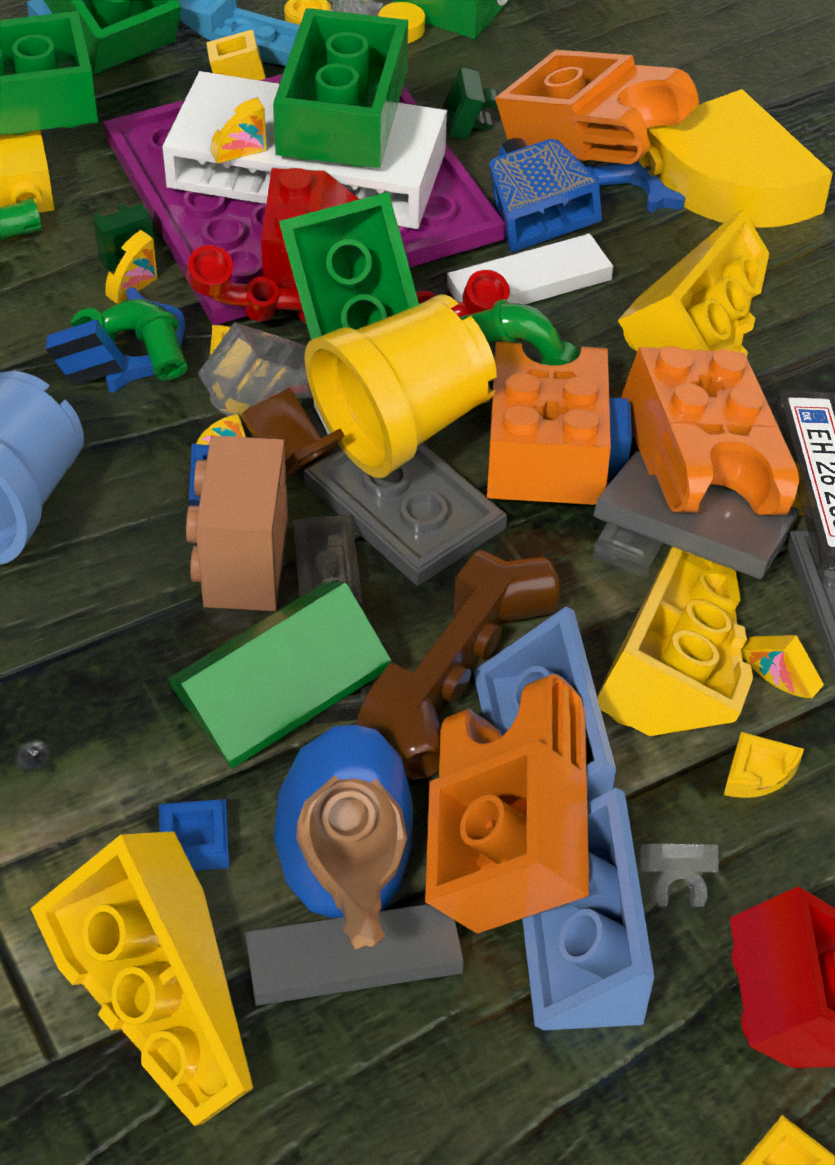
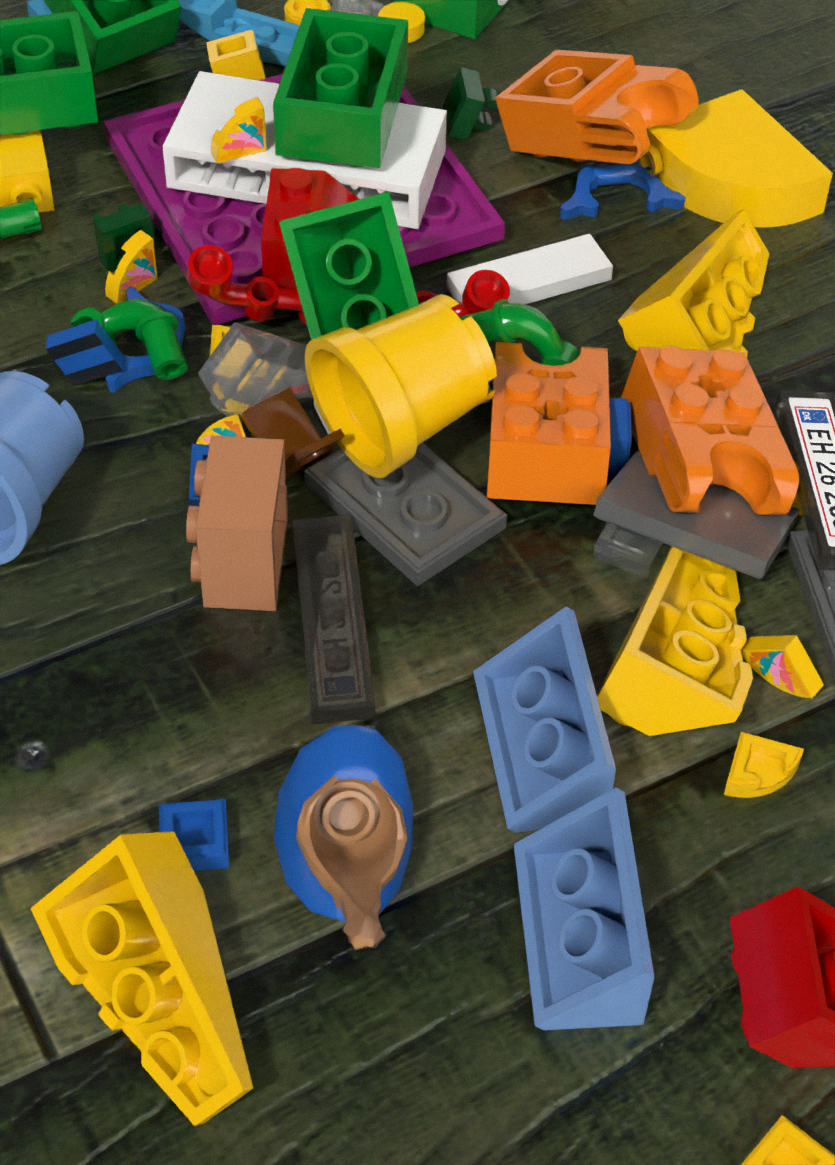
slope [168,582,392,769] -> none
dark grey tile [245,904,464,1006] -> none
reddish brown plate [357,549,560,780] -> none
orange brick [425,673,589,934] -> none
blue torso [489,138,602,253] -> none
clear tile [641,844,719,907] -> none

